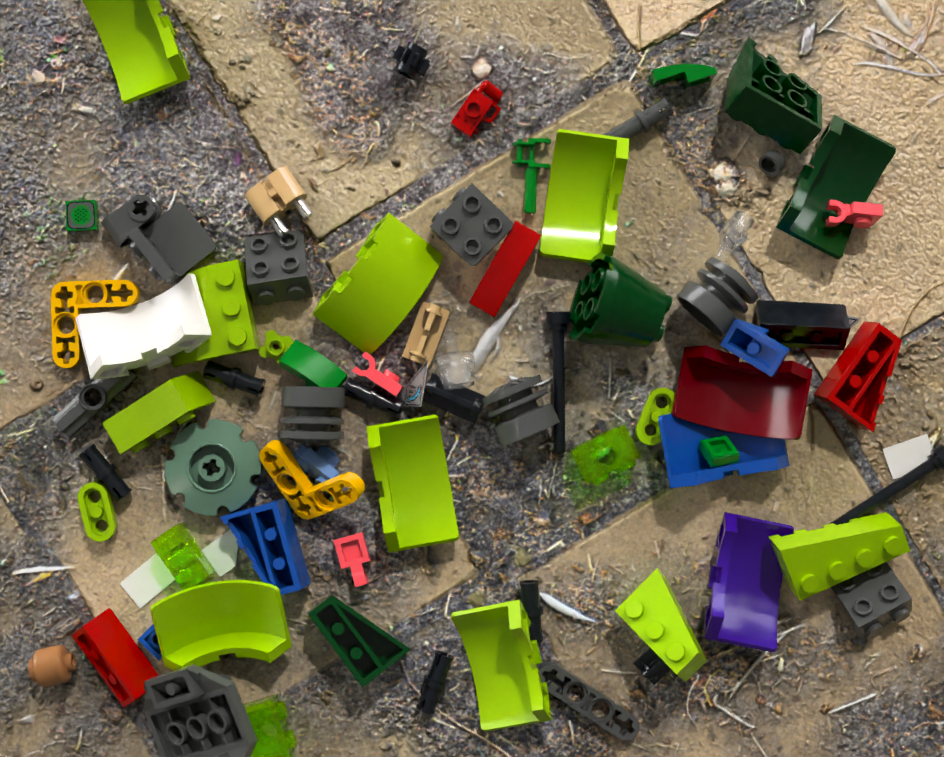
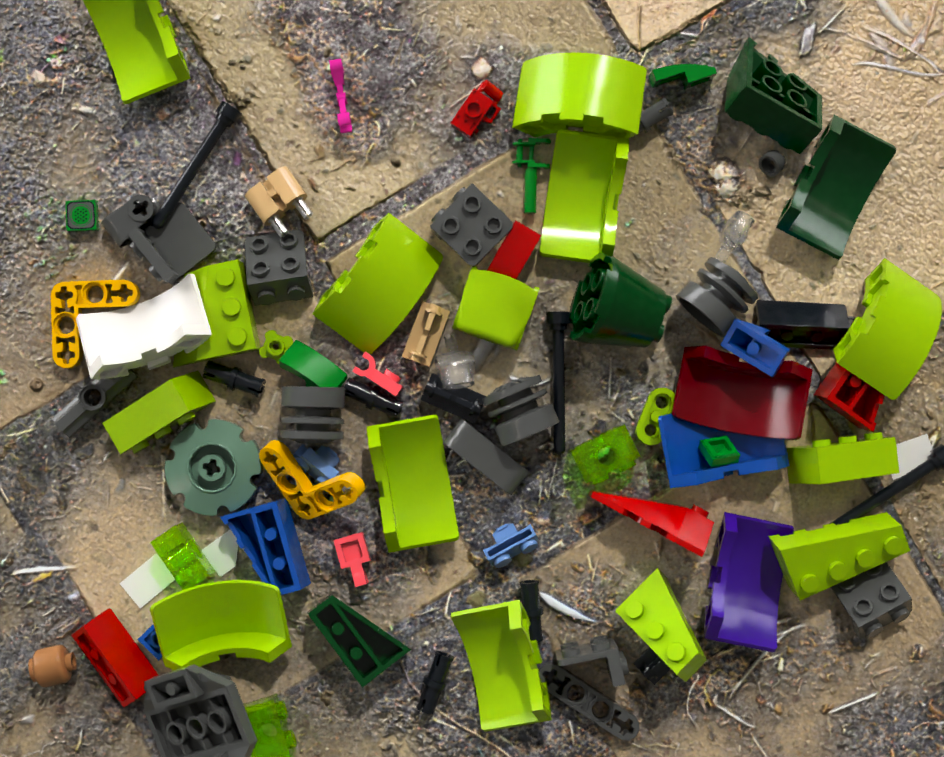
lime plate [77,482,118,542] -> none
black pin [79,444,132,502] -> none
black gear [392,42,430,80] -> none
light grey sticker [403,361,428,407] -> none
coral plate [826,199,883,228] -> none
none -> black piece [152,101,242,229]
none -> dark pink piece [329,59,352,134]
none -> dark grey beam [443,418,529,495]
none -> lime piece [452,266,540,351]
none -> medium blue piece [483,523,539,568]
none -> lime panel [512,53,647,138]
none -> dark grey bracket [555,635,629,687]
none -> red wedge [588,490,714,557]
none -> lime wedge [787,432,900,484]
none -> lime panel [833,258,942,400]

